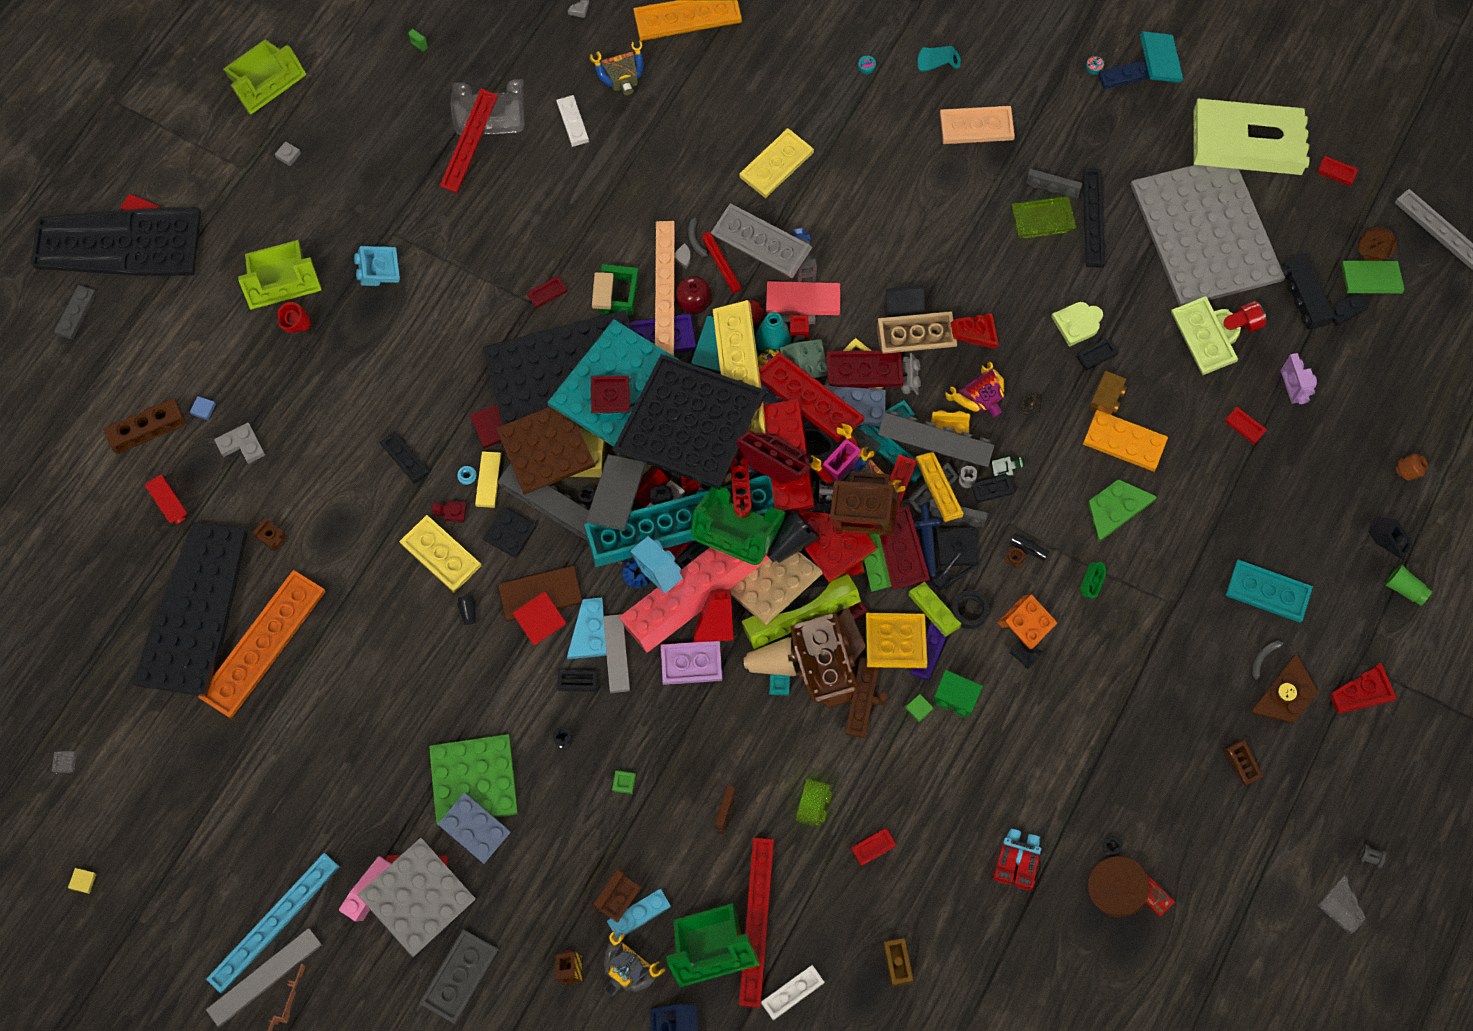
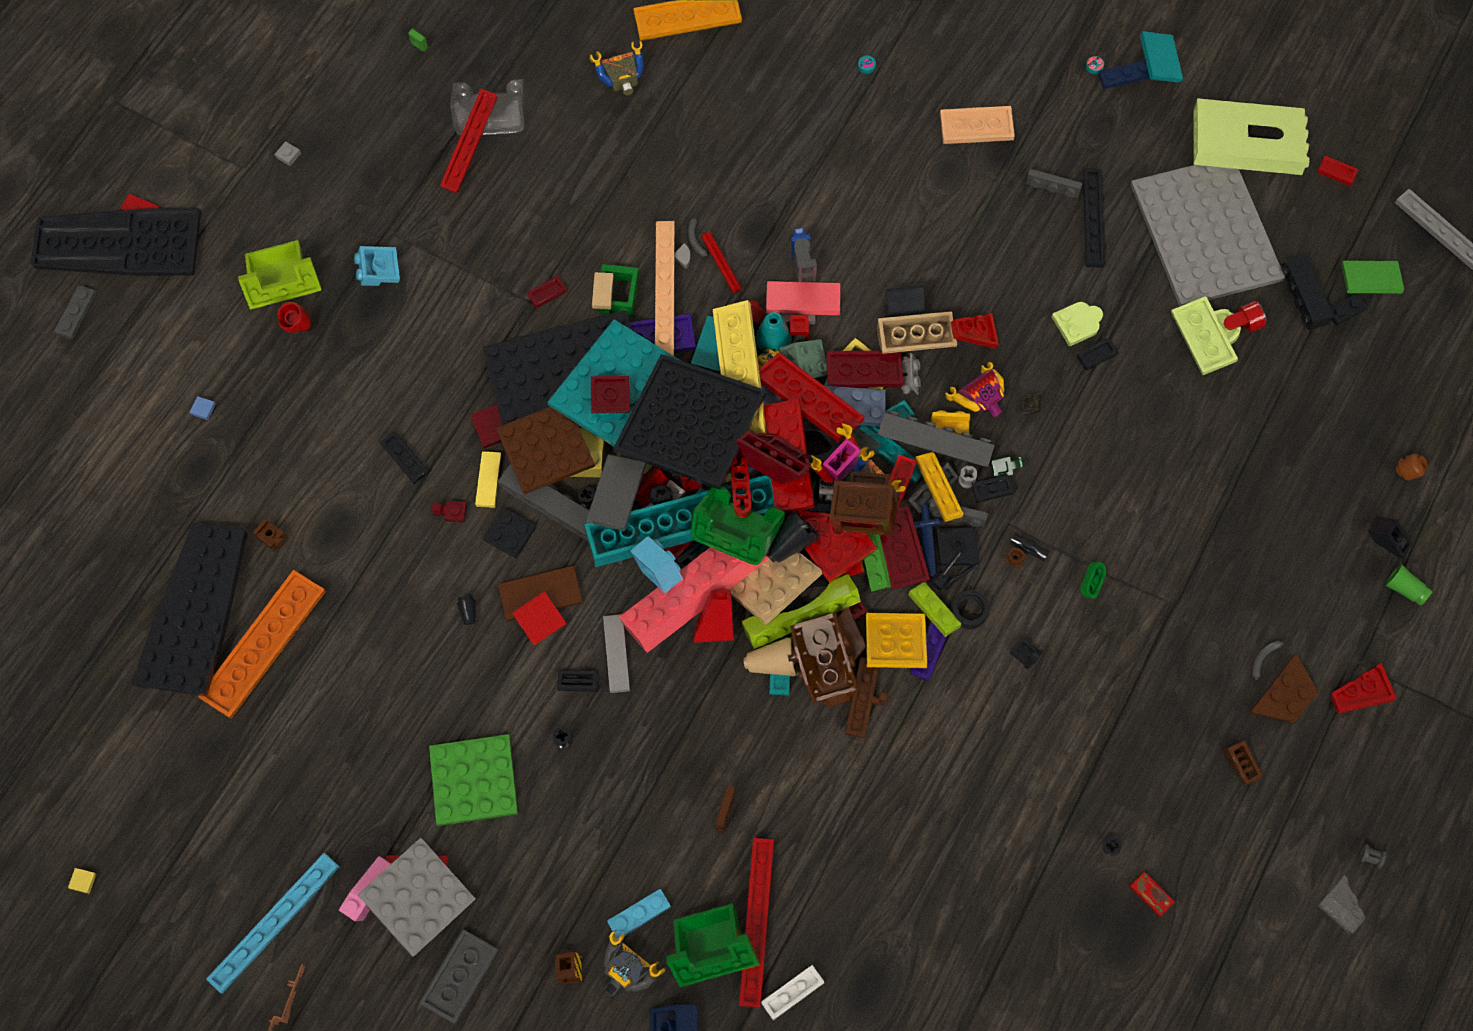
clear tile [52,751,76,773] -> none
reddish brown brick [103,399,187,455] -> none
red slope [145,475,188,525] -> none
light grey tile [206,928,322,1027] -> none
light grey plate [214,422,265,464] -> none
lime windscreen [223,39,307,115] -> none
light yellow plate [399,515,482,593] -> none
sand blue plate [438,792,511,864] -> none
medium azure plate [457,466,477,485] -> none
white plate [557,95,589,147] -> none
medium azure wing [567,598,607,659] -> none
light grey tile [568,0,590,18] -> none
reddish brown bracket [593,869,641,923] -> none
bright green tile [612,770,636,794] -> none
blue gear [622,559,651,588] -> none
lavender plate [661,641,722,685] -> none
dark red cylinder [675,276,712,314] -> none
light grey plate [711,203,812,278] -> none
light yellow plate [739,128,814,198] -> none
clear neon green brick [796,779,833,828] -> none
red tile [851,828,897,867] -> none
pearl gold brick [882,938,913,987] -> none
bright green tile [905,694,934,723] -> none
teal piece [917,46,961,71] -> none
green slope [933,670,983,718] -> none
hips [992,829,1041,891] -> none
orange bracket [997,594,1057,649] -> none
clear neon green piece [1012,196,1076,238] -> none
light orange plate [1083,410,1168,472] -> none
bright green wing [1088,479,1157,542] -> none
reddish brown piece [1088,856,1150,917] -> none
pearl gold brick [1089,371,1127,415] -> none
red tile [1224,407,1267,445] -> none
teal tile [1225,560,1313,623] -> none
light yellow tile [1276,682,1298,703] -> none
lavender plate [1281,353,1317,404] -> none
reddish brown tile [1358,227,1397,261] -> none

